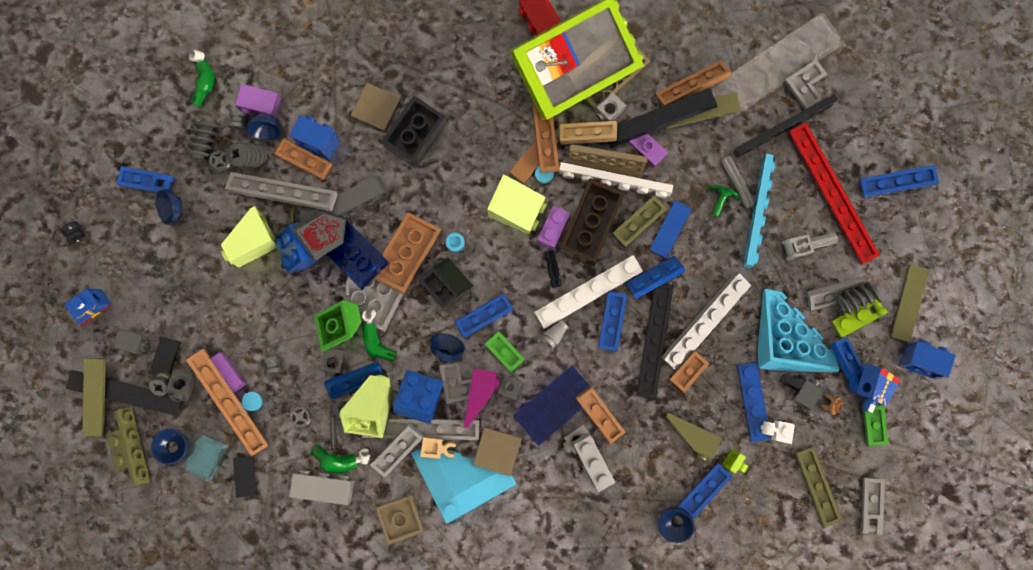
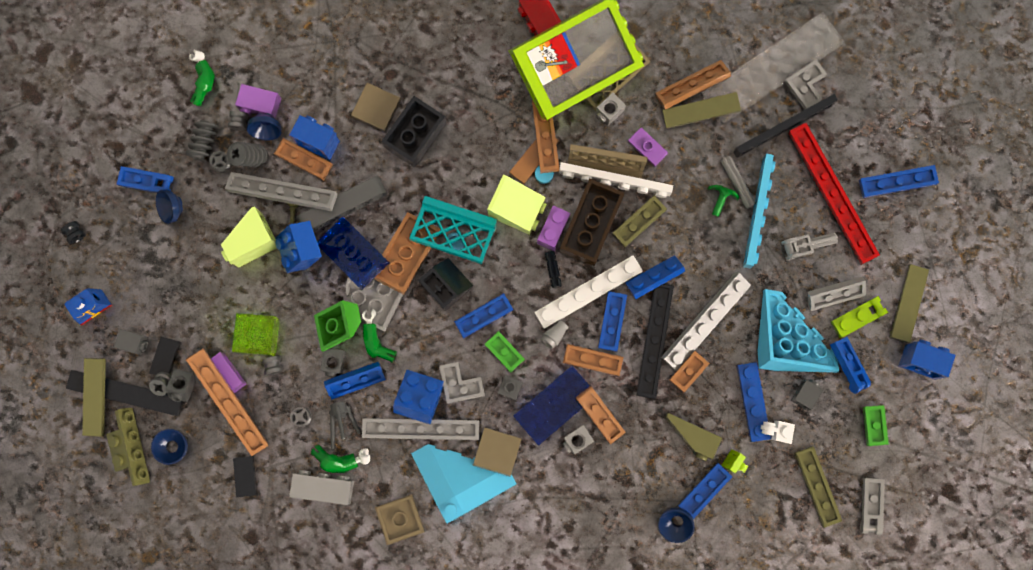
clear light blue brick [185,435,228,481] -> none
medium azure tile [242,392,263,411] -> none
dark grey tile [291,211,347,262] -> none
yellowish green slope [340,375,393,438] -> none
light grey plate [370,423,424,478] -> none
tan plate [420,436,456,459] -> none
dark blue piece [430,334,465,363] -> none
magenta slope [464,369,500,428] -> none
tan plate [560,121,617,145] -> none
light grey plate [572,433,615,492] -> none
black tile [608,89,717,148] -> none
blue tile [649,200,692,259] -> none
black tile [779,374,804,390] -> none
medium nougat plate [821,395,843,415] -> none
dark grey piece [836,282,882,318] -> none
blue torso [857,363,900,413] -> none
none -> clear neon green brick [232,313,280,357]
none -> teal fence [409,196,497,264]
none -> medium nougat tile [563,344,624,376]

